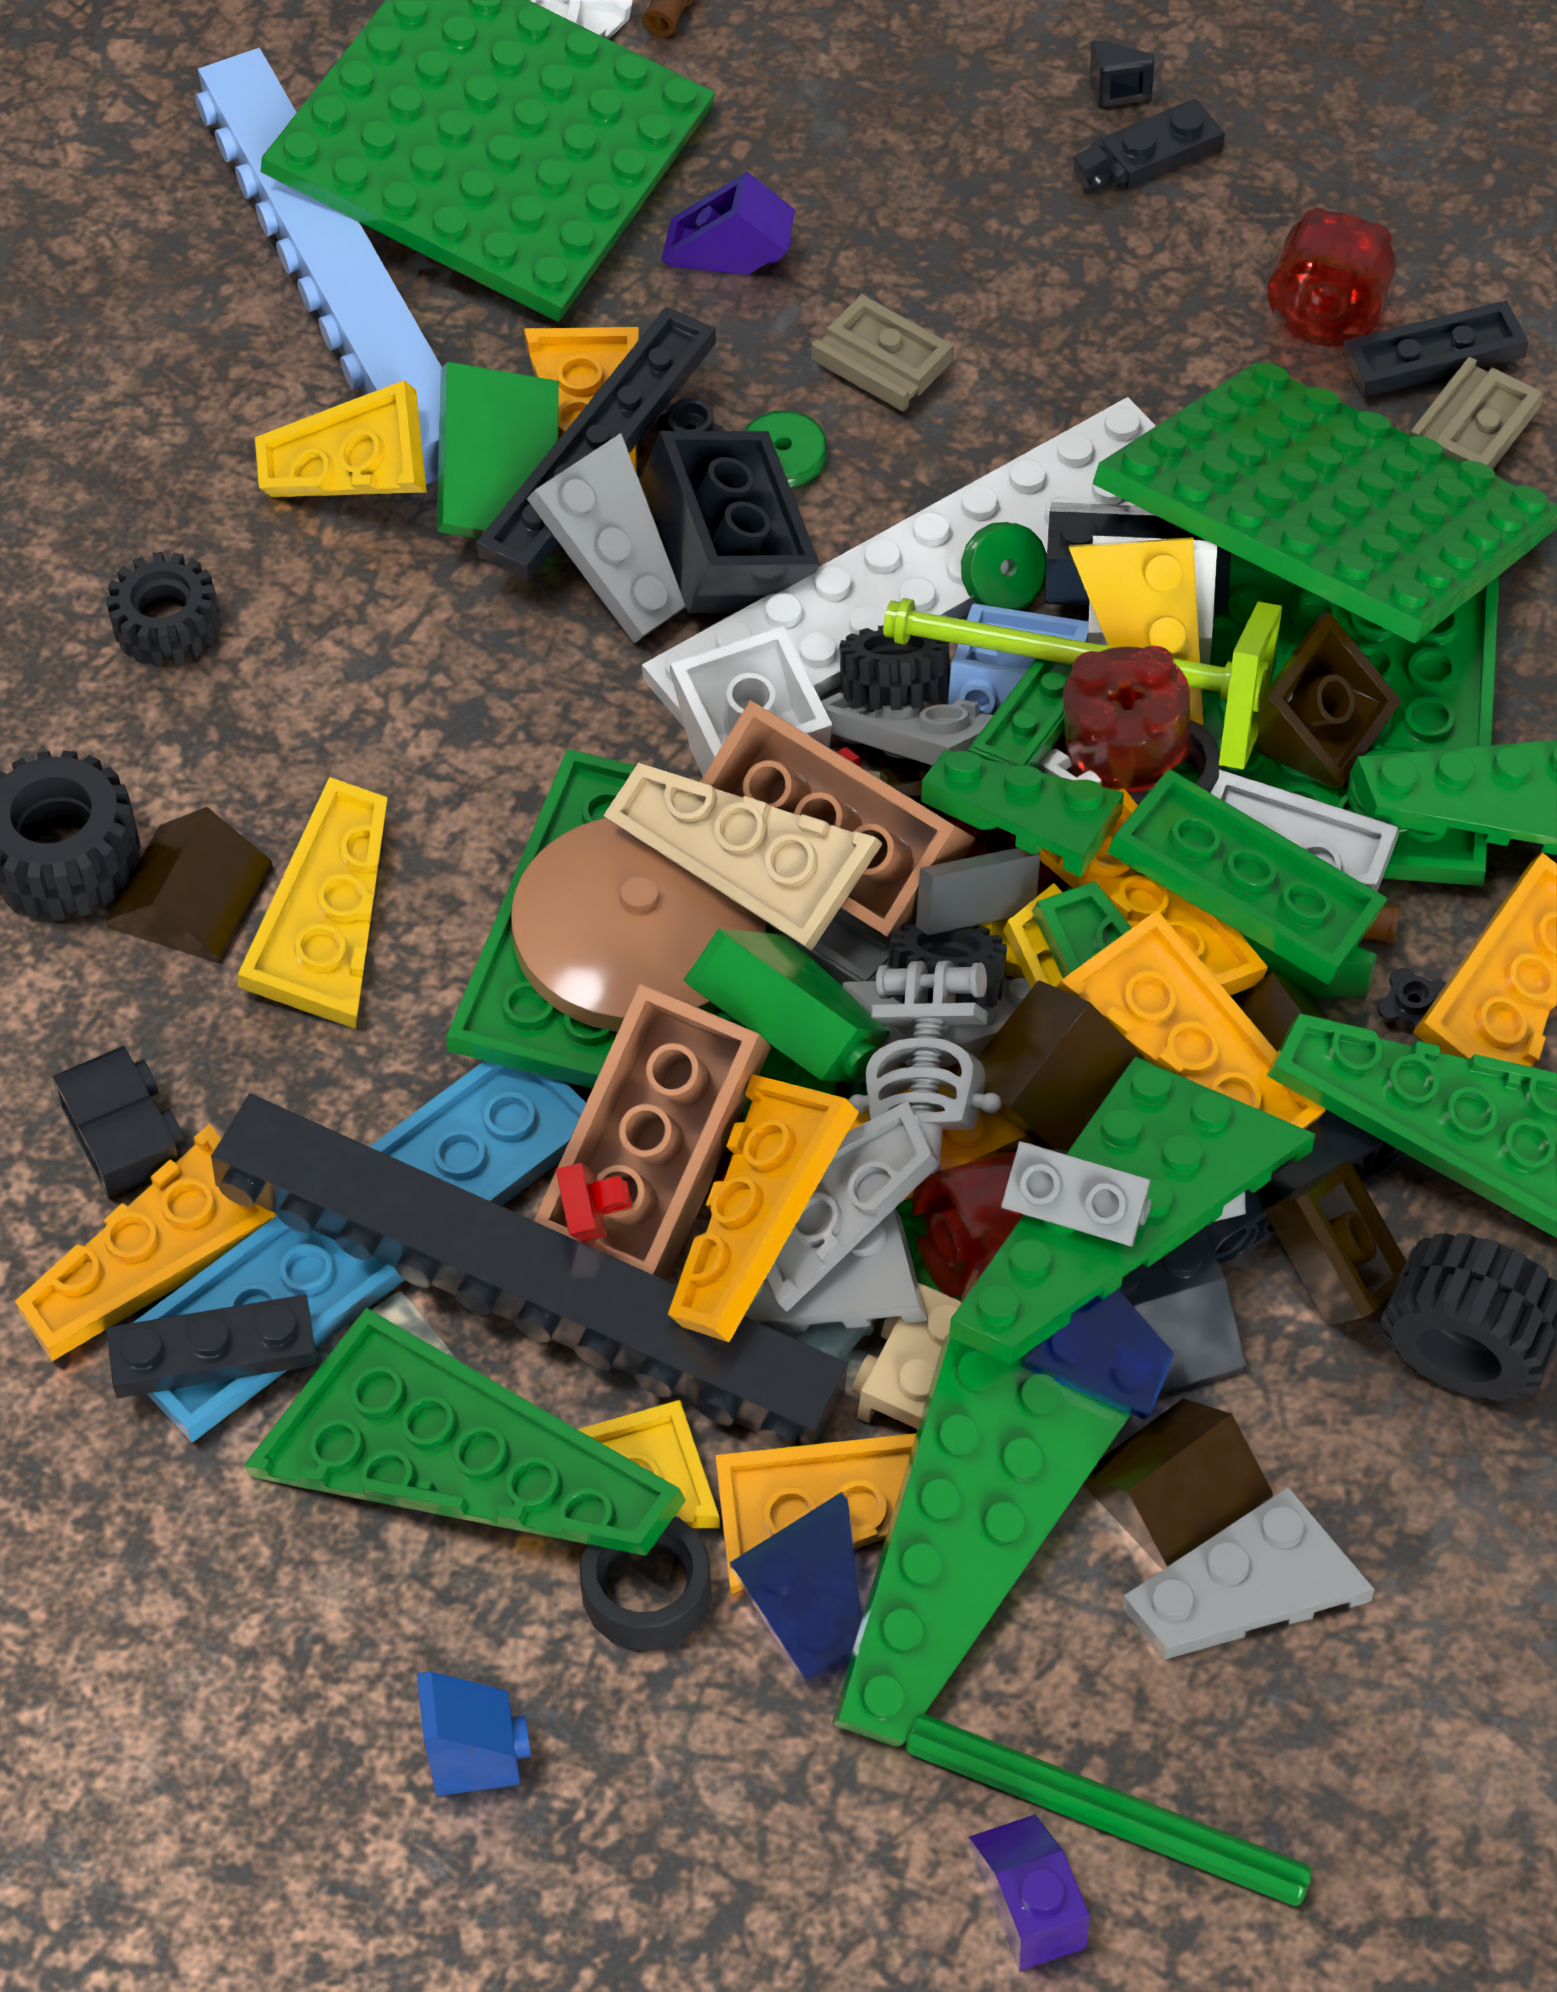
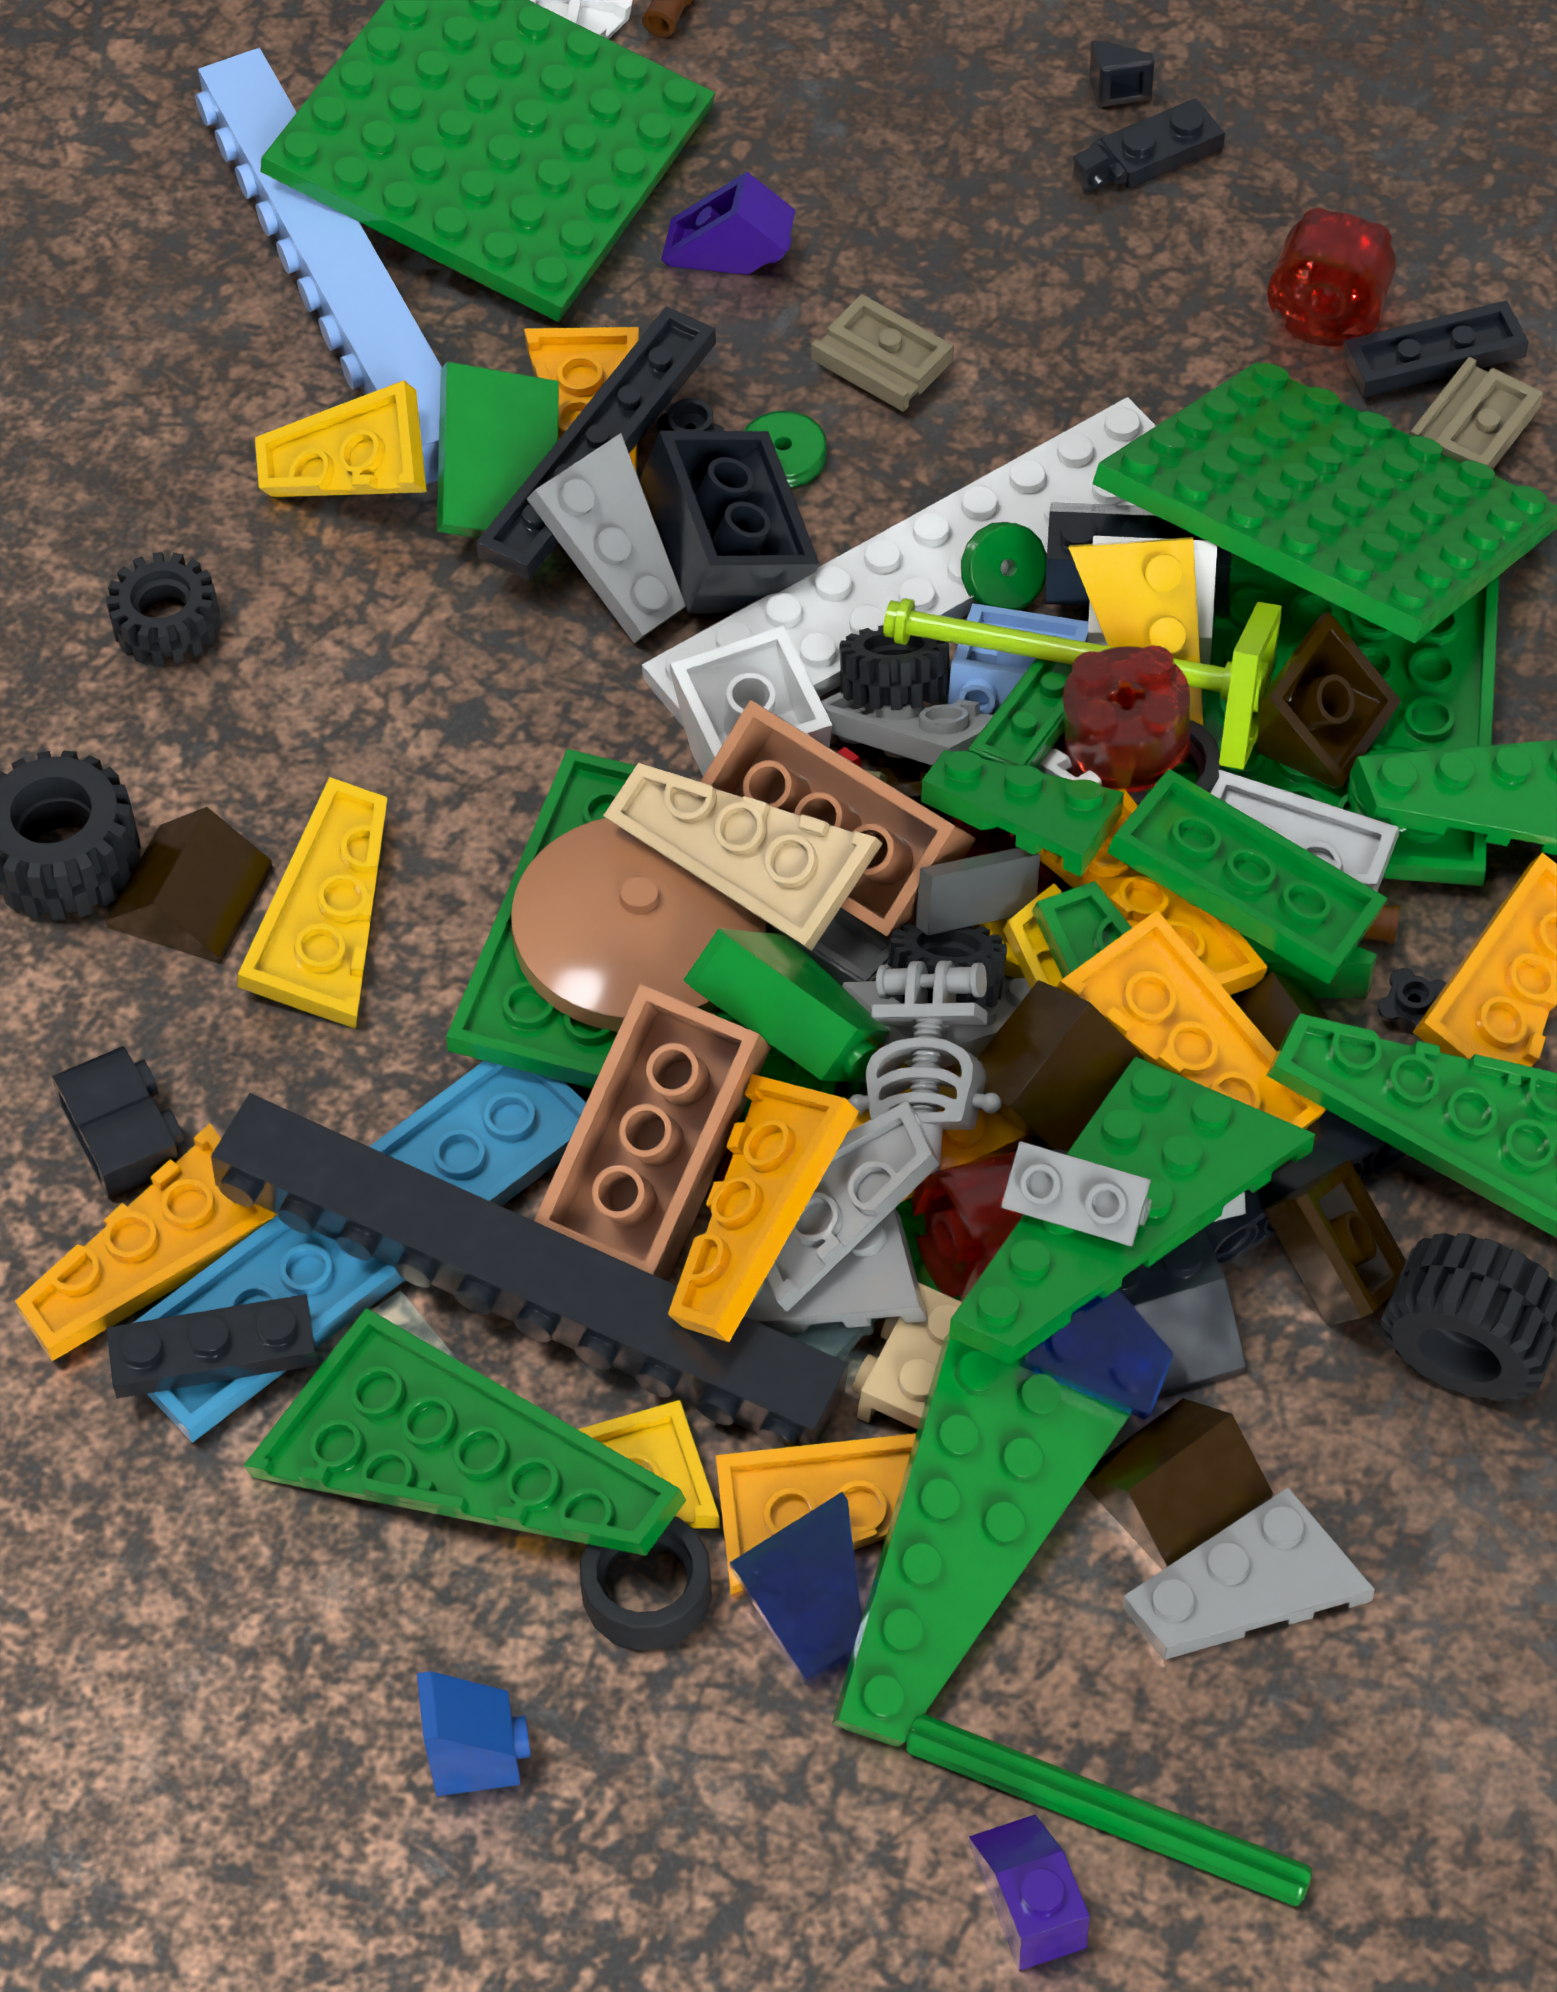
red tile [555,1163,633,1243] -> none

